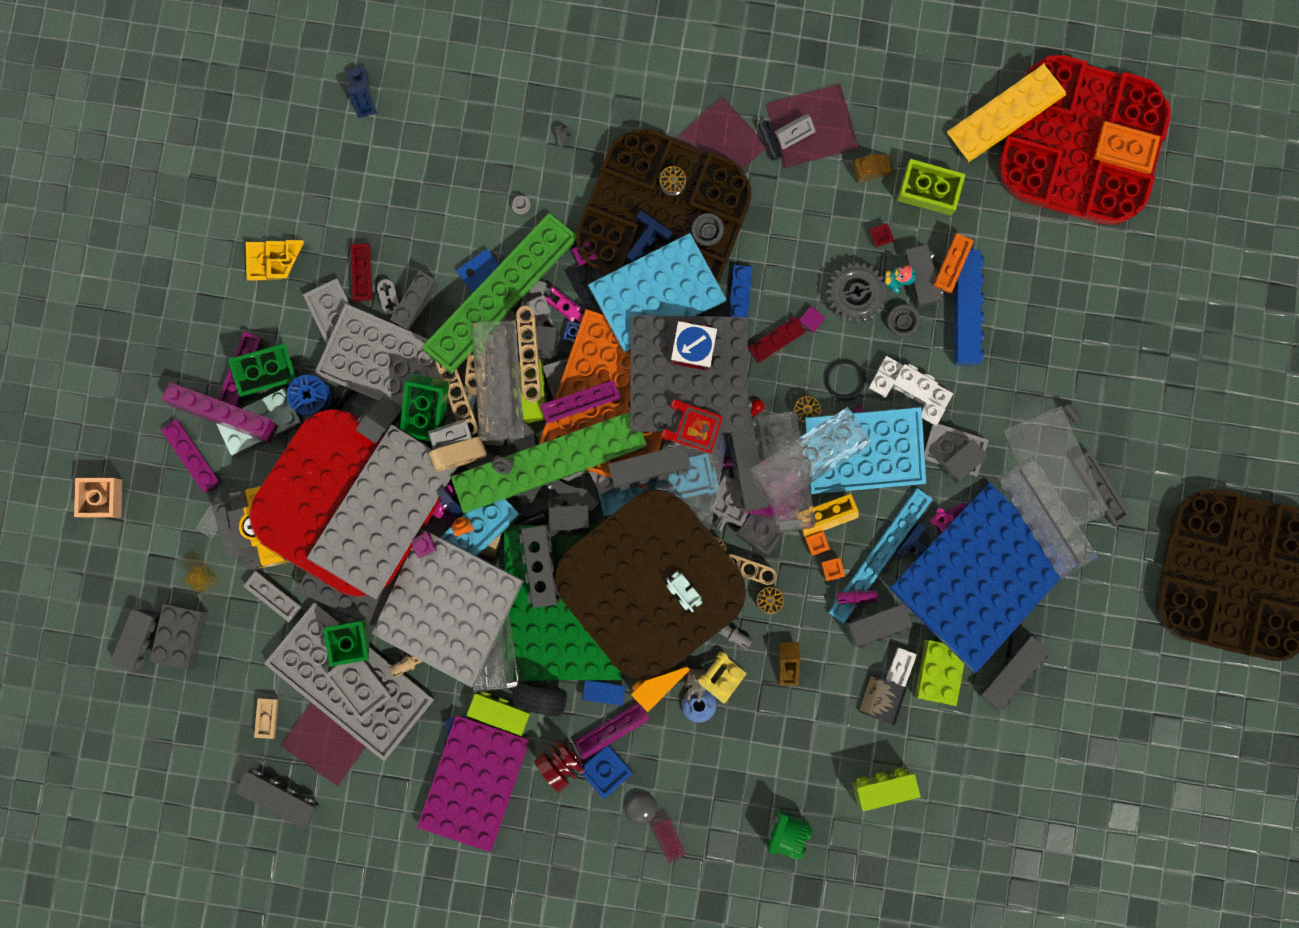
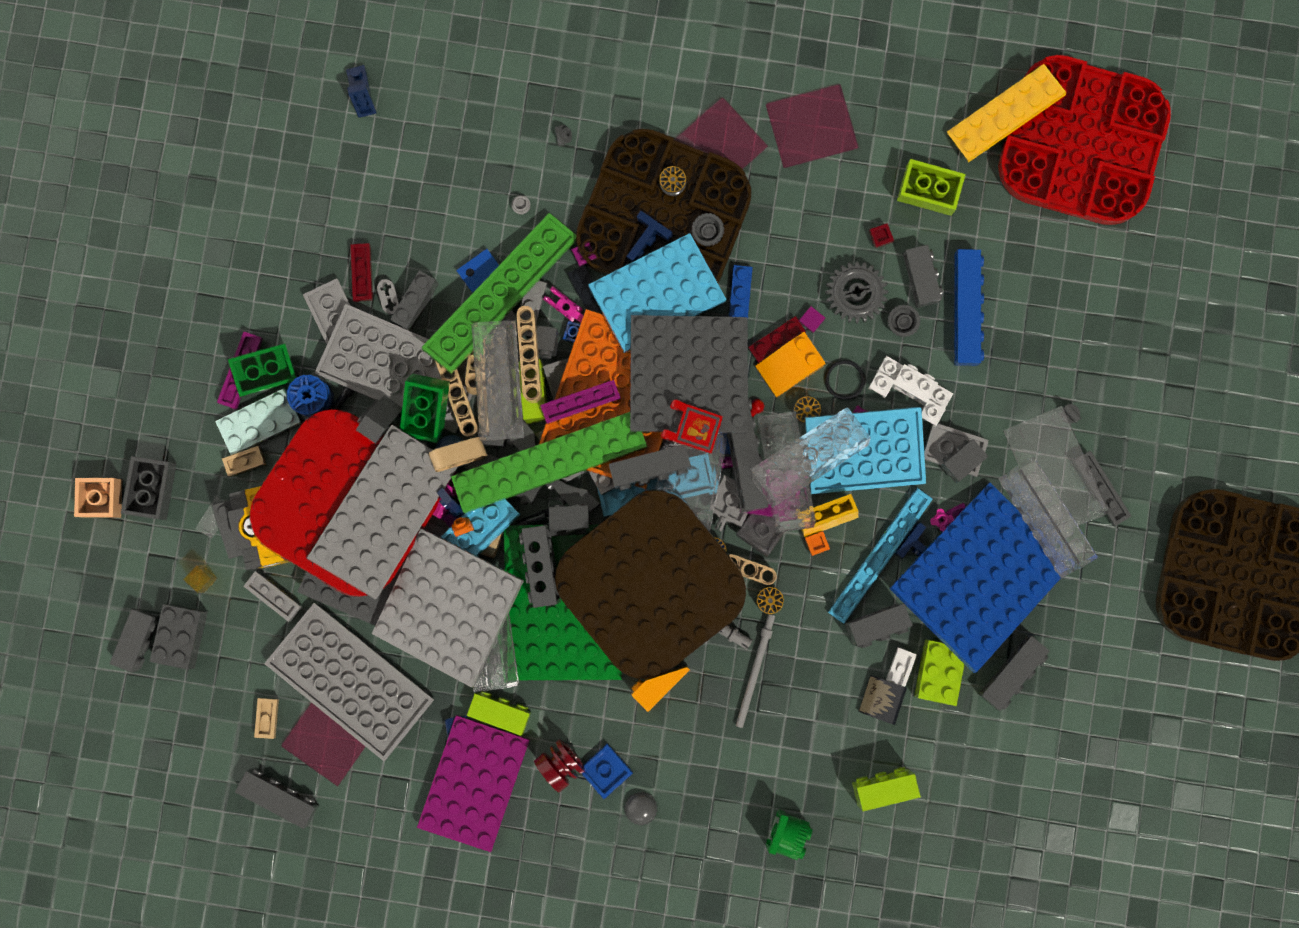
magenta brick [161,382,278,443] -> none
magenta plate [161,419,221,493] -> none
yellow slope [245,240,304,281] -> none
green slope [323,619,369,667] -> none
light grey plate [325,661,392,722] -> none
tan pin [389,655,423,678] -> none
magenta plate [411,532,437,558] -> none
light grey plate [428,419,472,450] -> none
dark grey plate [493,456,515,474] -> none
black tyre [514,681,567,716] -> none
light grey plate [525,294,553,327] -> none
magenta plate [574,703,650,760] -> none
blue slope [581,680,626,706] -> none
clear pink plate [652,817,686,863] -> none
light aqua hinge [666,571,703,612] -> none
piece [670,320,717,371] -> none
medium blue piece [681,689,717,723] -> none
light grey plate [686,668,707,702] -> none
light yellow plate [698,652,747,704] -> none
black pin [758,121,783,161] -> none
light grey plate [775,114,816,150] -> none
pearl gold slope [778,642,801,686] -> none
orange plate [821,558,845,581] -> none
magenta pin [837,589,877,605] -> none
pearl gold slope [852,154,894,184] -> none
animal [885,265,917,293] -> none
orange tile [933,233,974,294] -> none
orange plate [1094,121,1160,174] -> none
none -> dark grey brick [121,456,177,520]
none -> tan plate [222,446,266,477]
none -> light grey bar [735,614,775,728]
none -> light orange slope [755,332,826,398]

